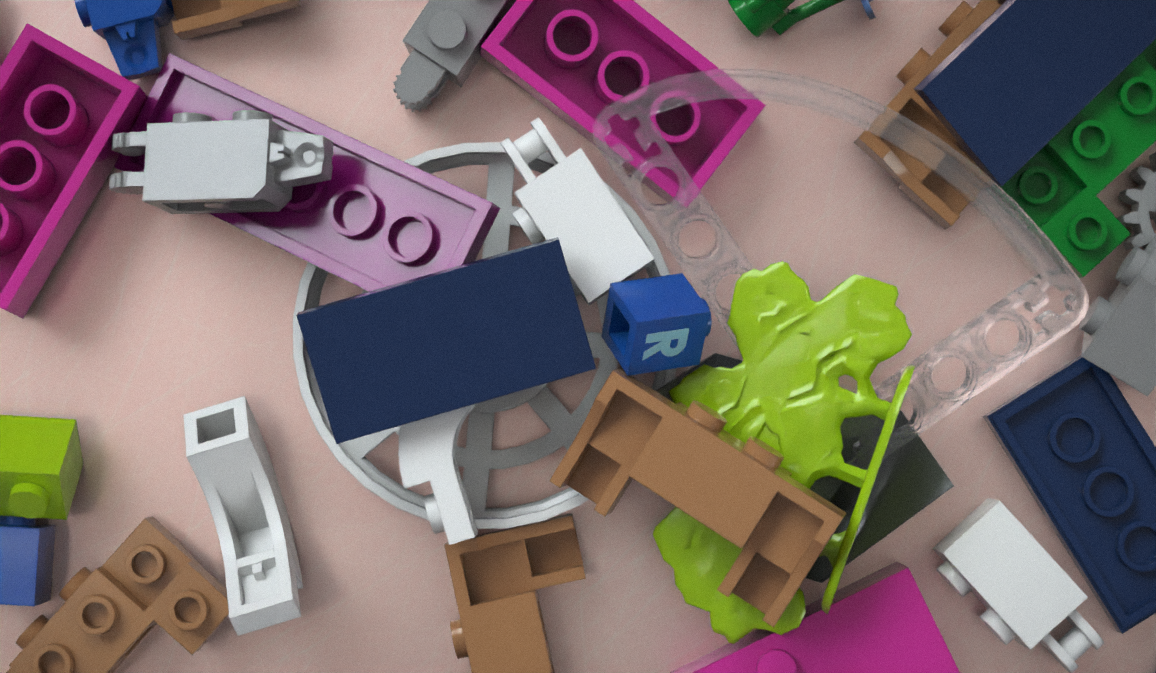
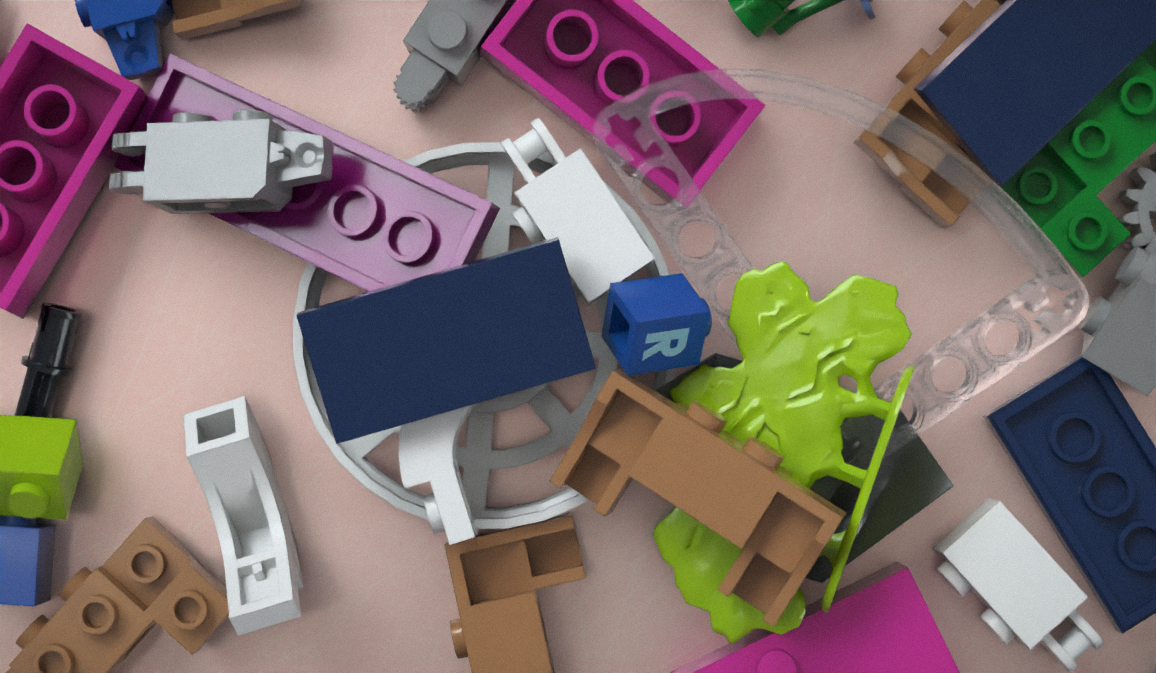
none -> black axle [14,302,83,418]

